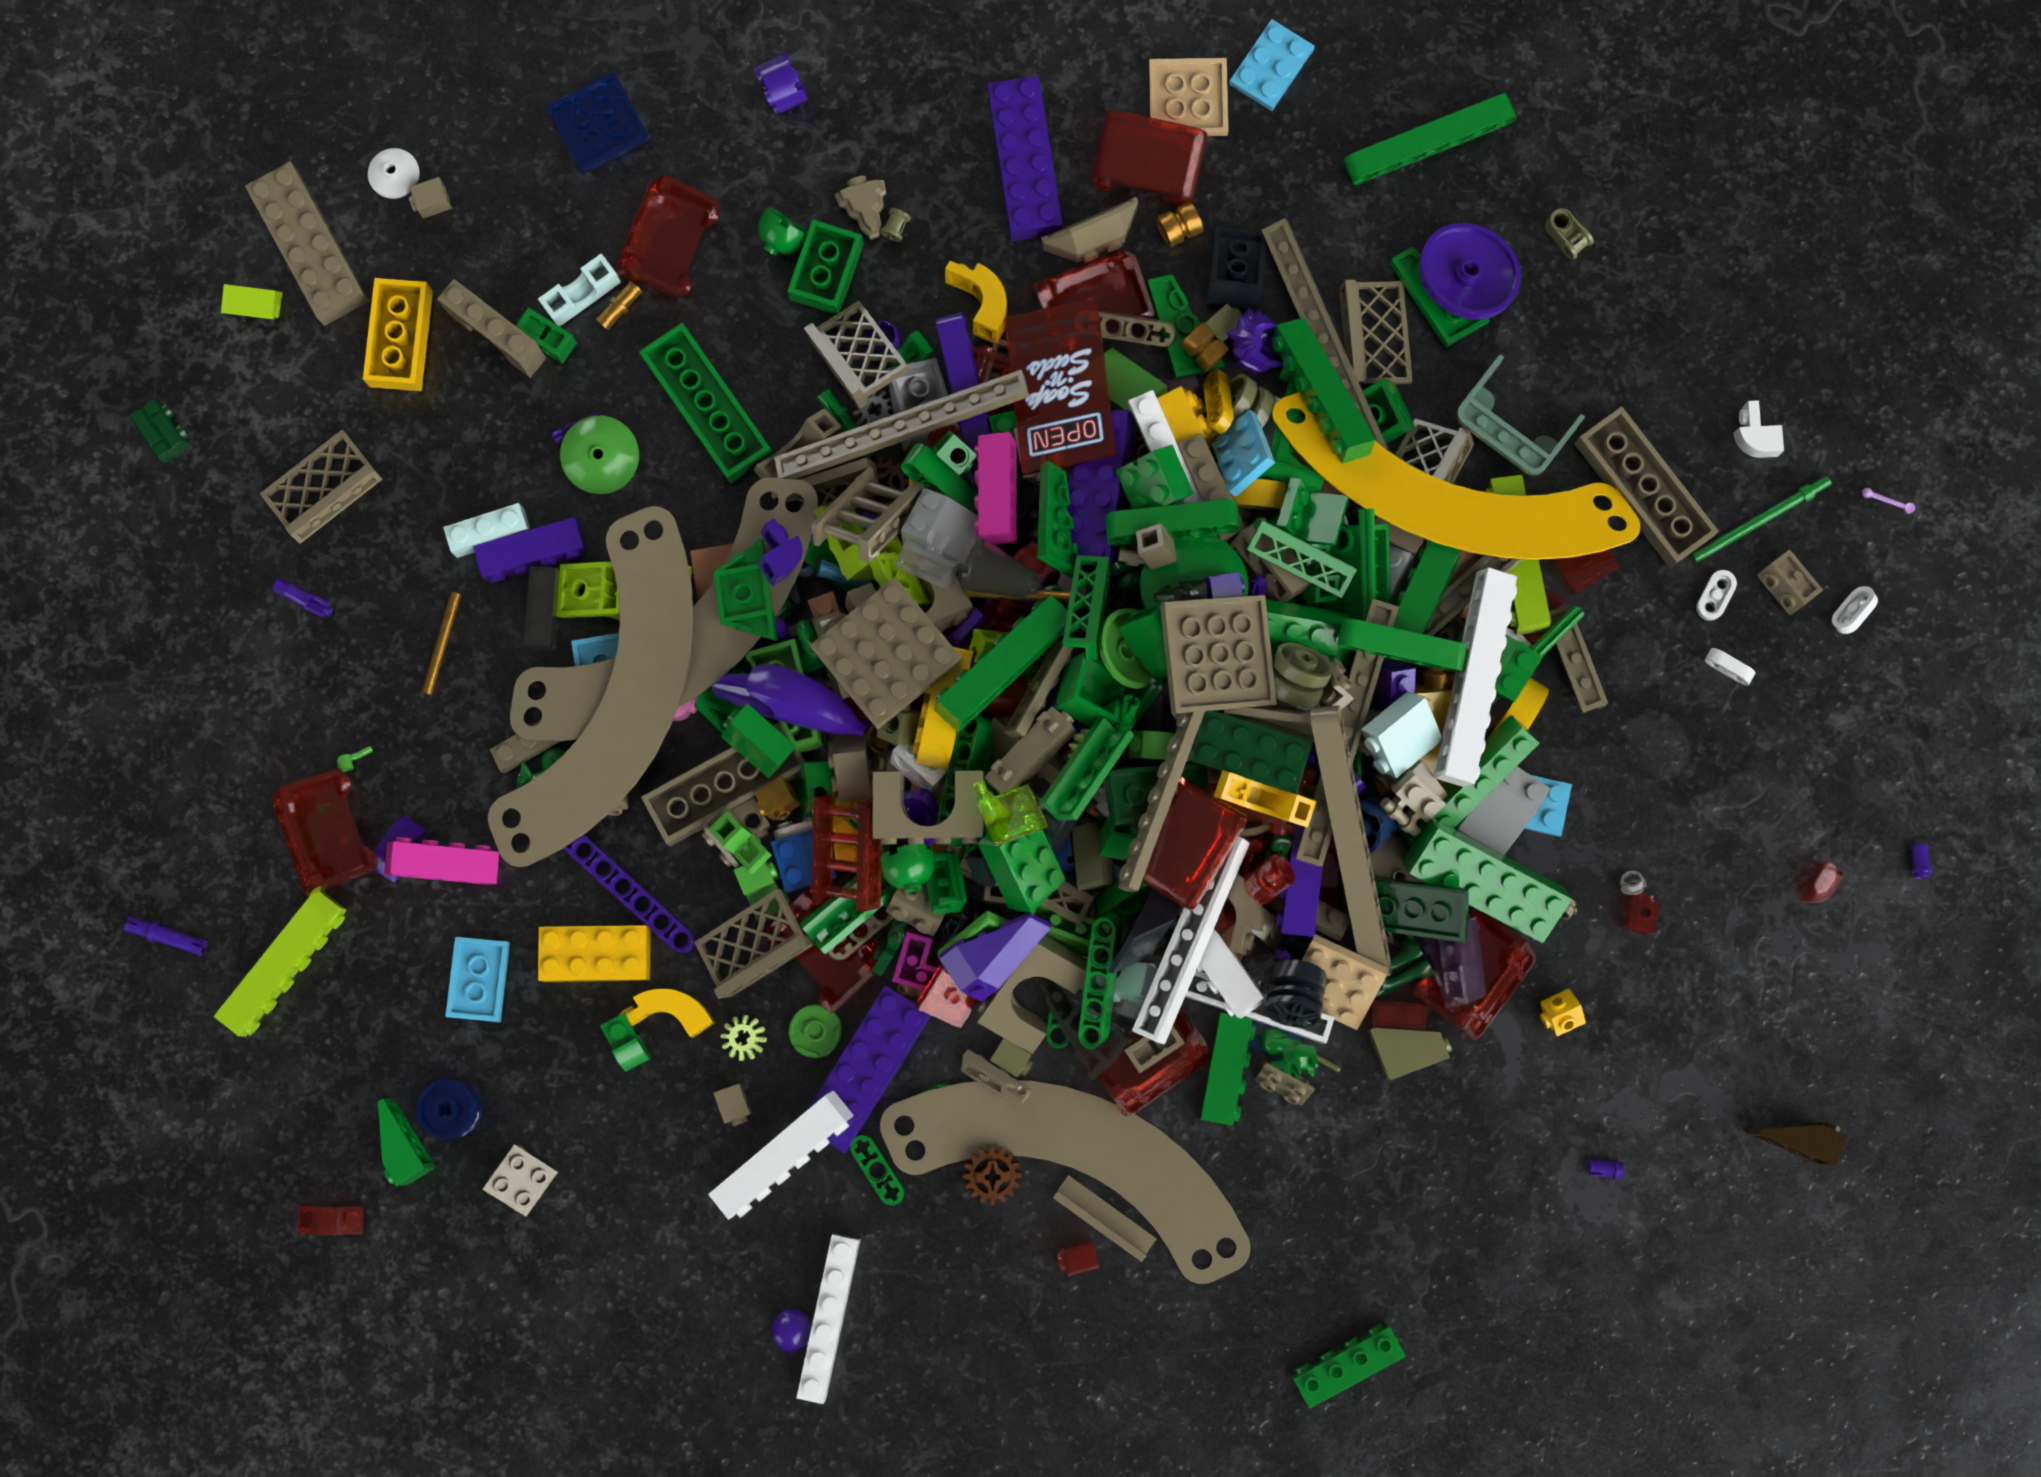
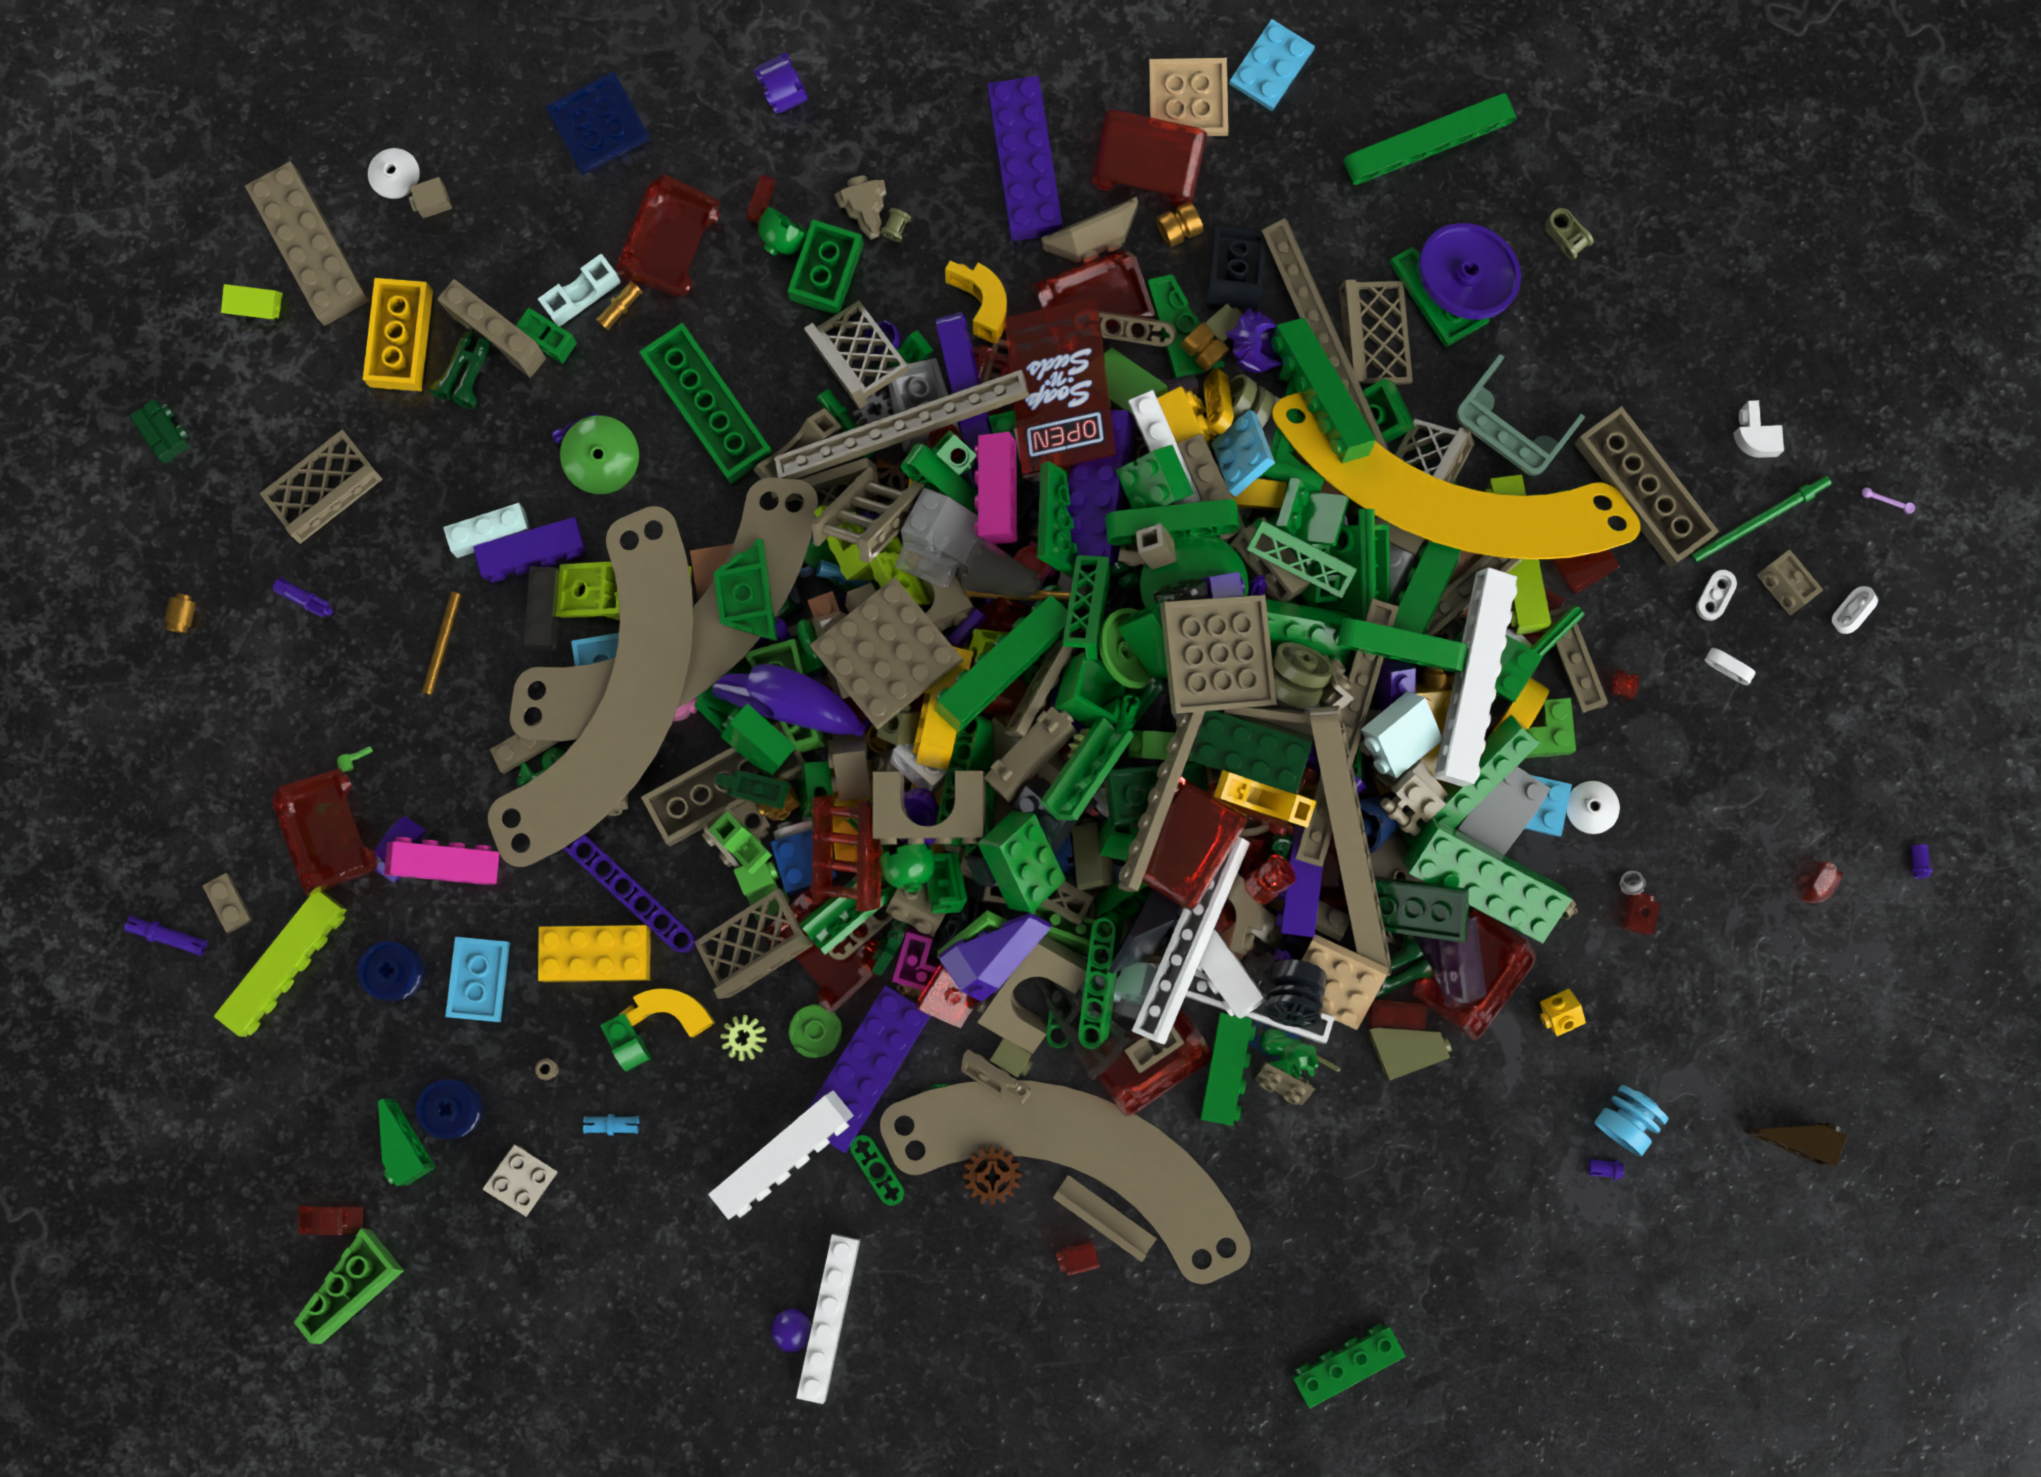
dark tan brick [714,1083,752,1127] -> none
dark purple brick [758,518,803,587] -> none
clear neon green plate [974,781,1048,846] -> none
none -> pearl gold brick [164,593,196,634]
none -> dark tan plate [203,873,252,933]
none -> bright green wedge [294,1228,404,1344]
none -> clear blue wheel [357,941,425,1002]
none -> dark green piece [429,330,490,409]
none -> dark tan pin [535,1058,559,1080]
none -> dark azure pin [583,1114,639,1135]
none -> dark green hinge [714,770,790,810]
none -> clear red beam [747,174,775,224]
none -> bright green brick [1526,698,1576,758]
none -> white dish [1566,781,1620,834]
none -> medium azure wheel [1594,1085,1669,1157]
none -> clear red wheel [1611,669,1640,700]

